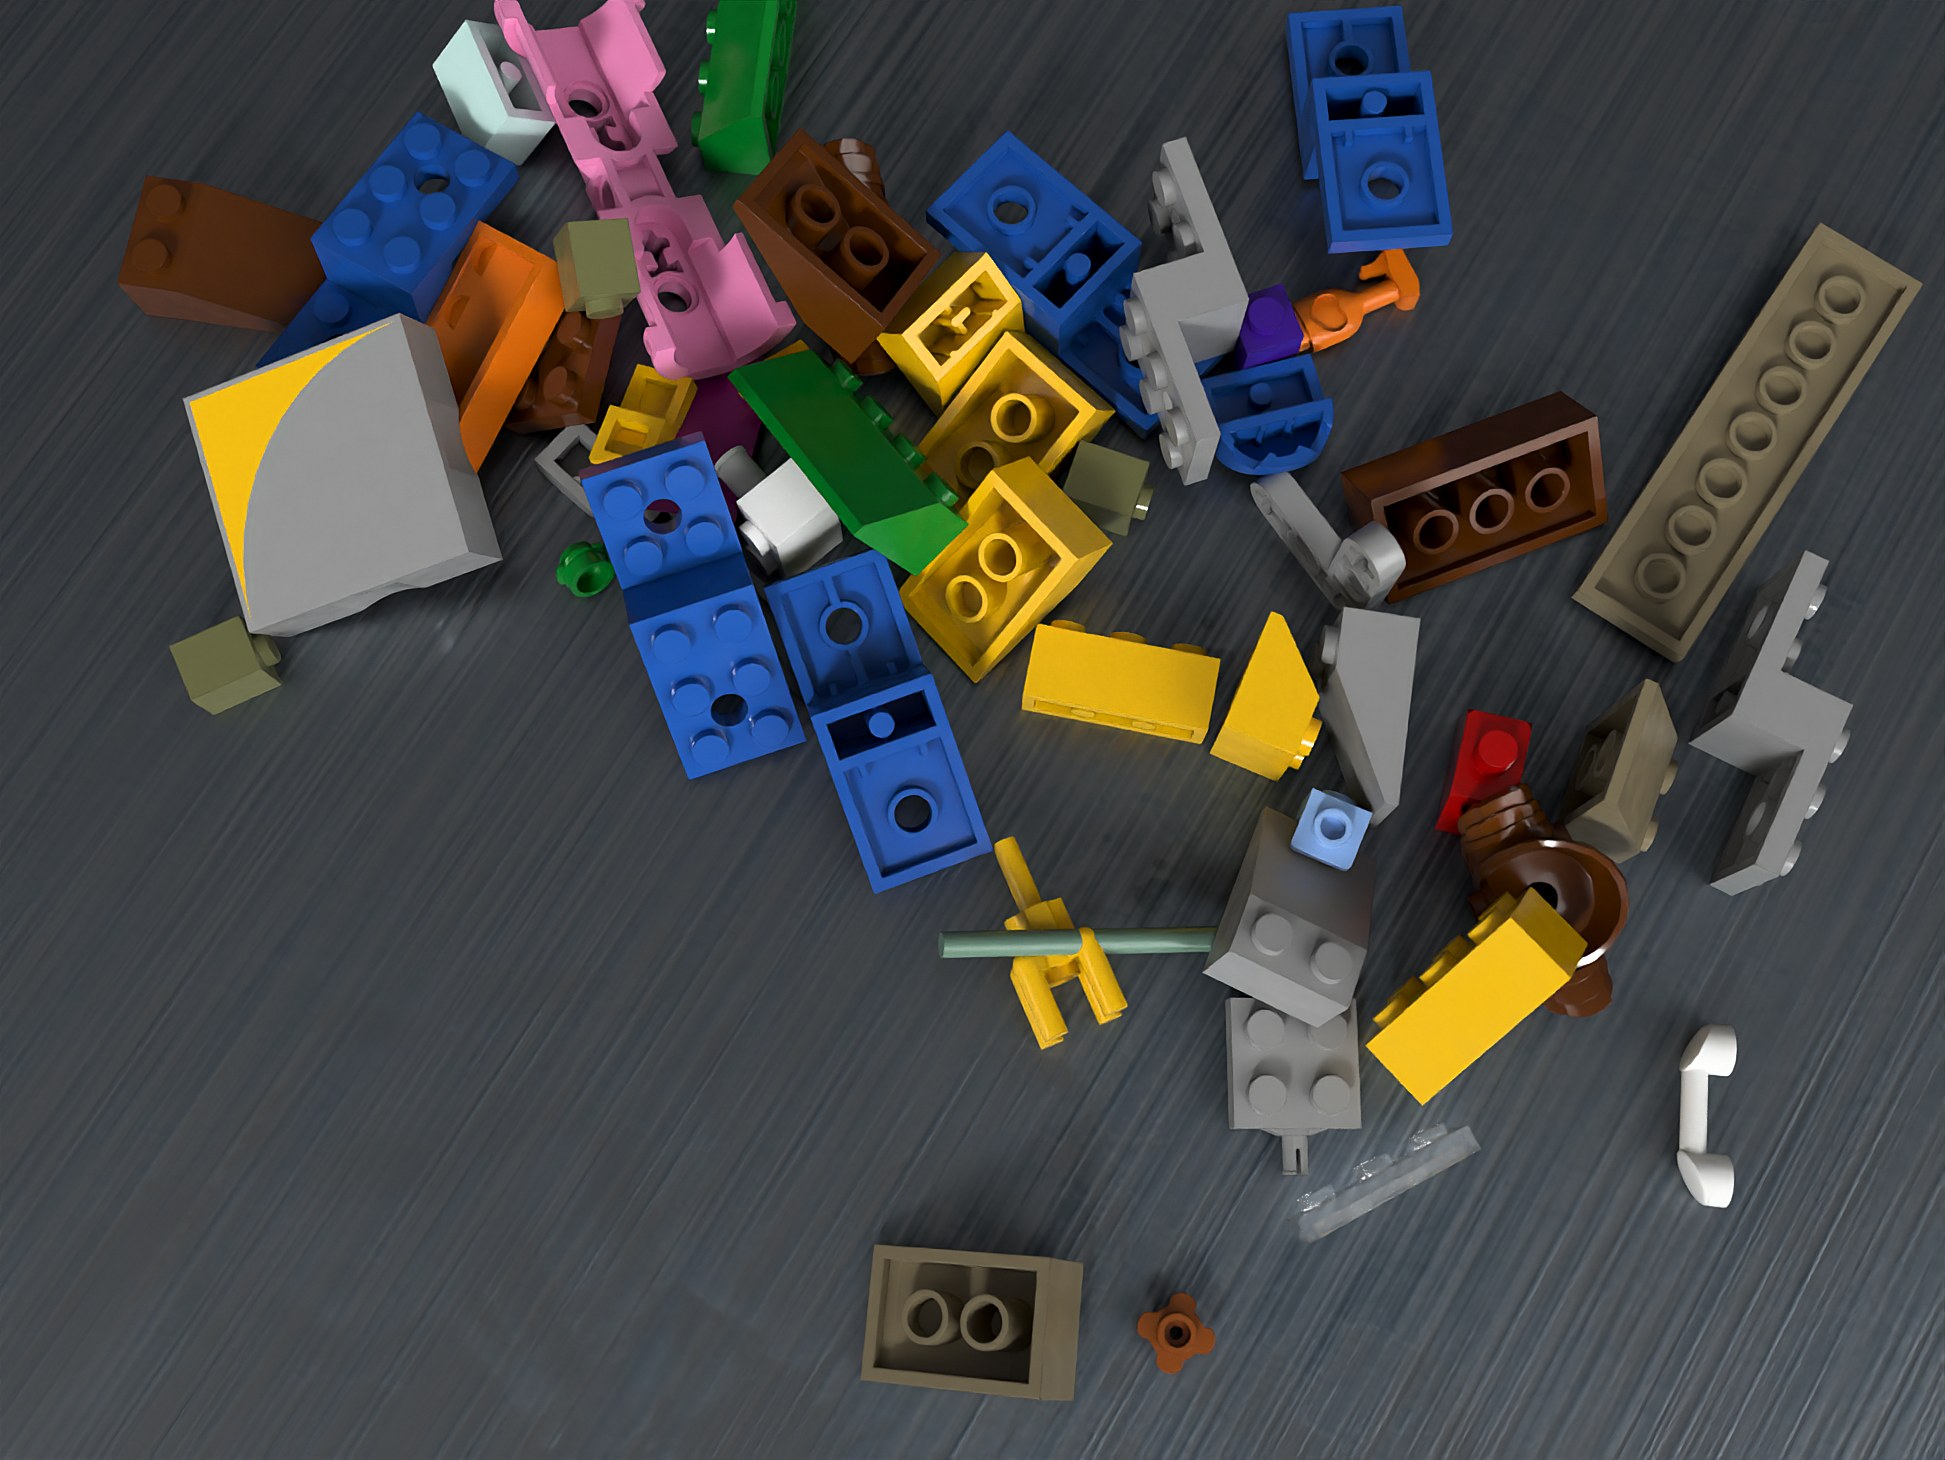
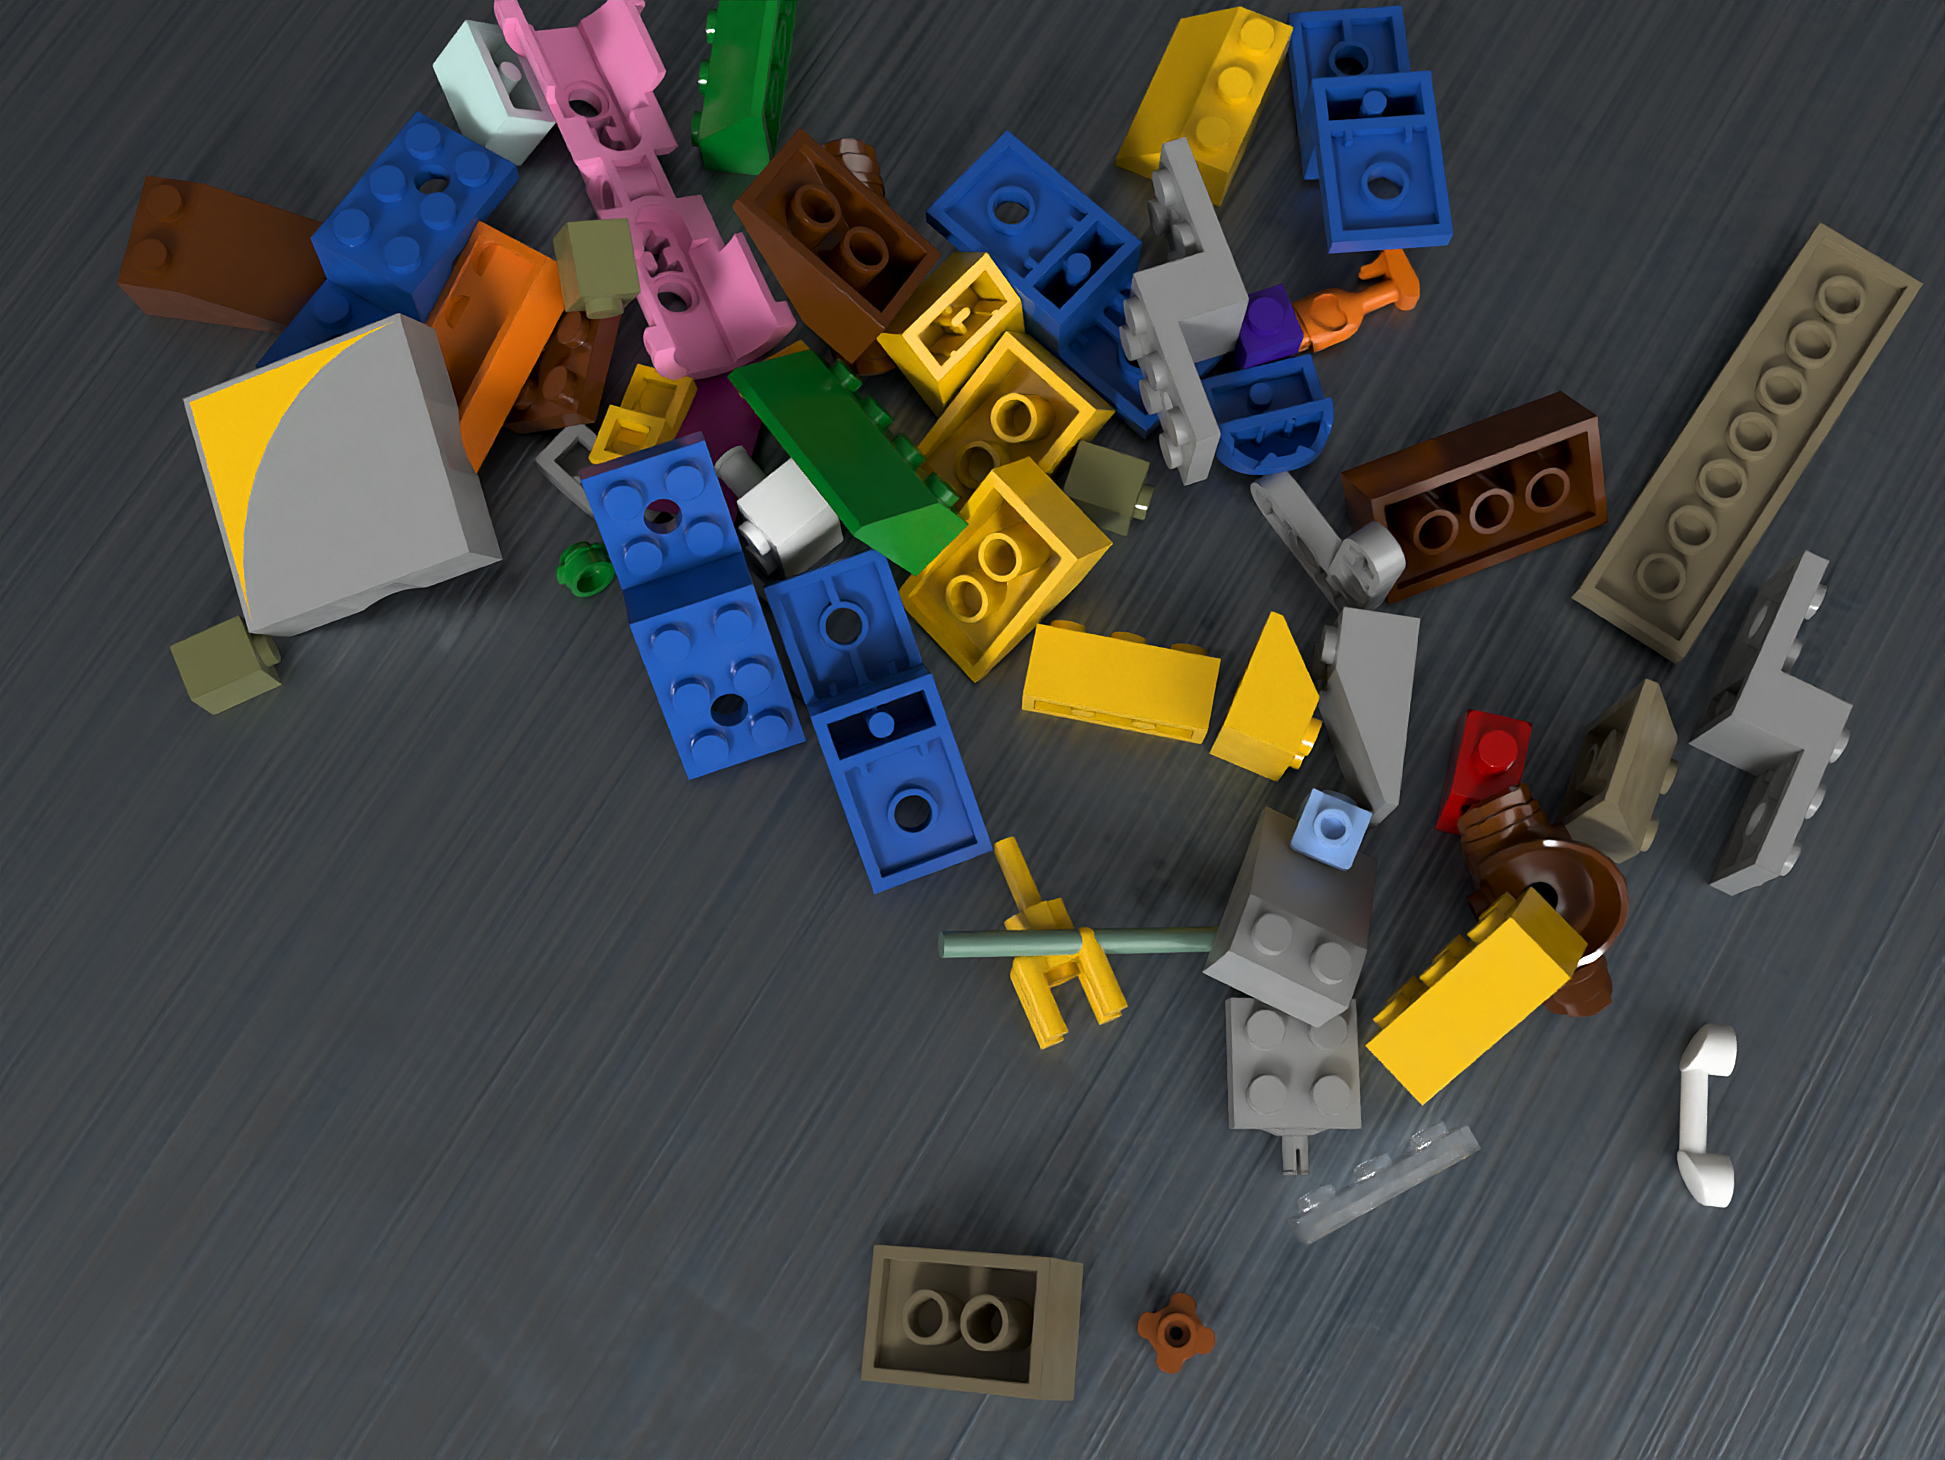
none -> yellow slope [1114,6,1294,207]

